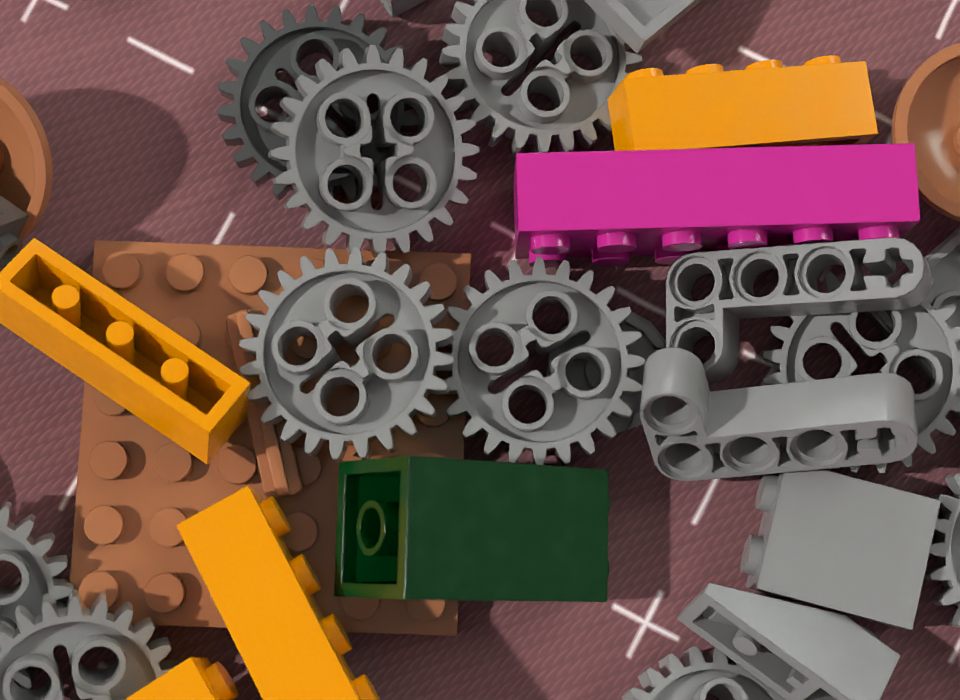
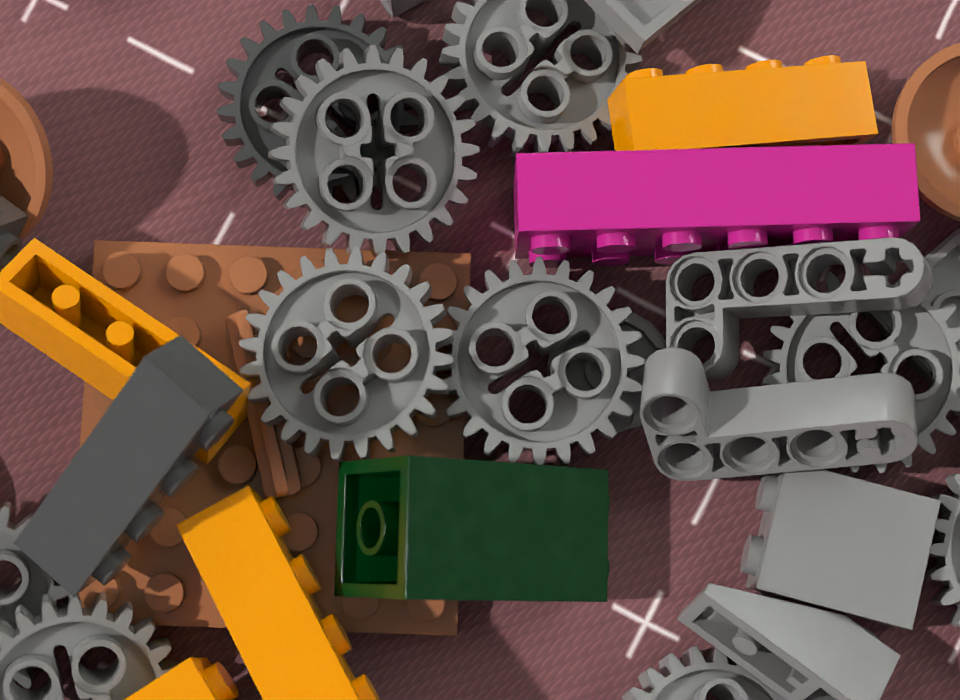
none -> dark grey brick [14,335,243,597]

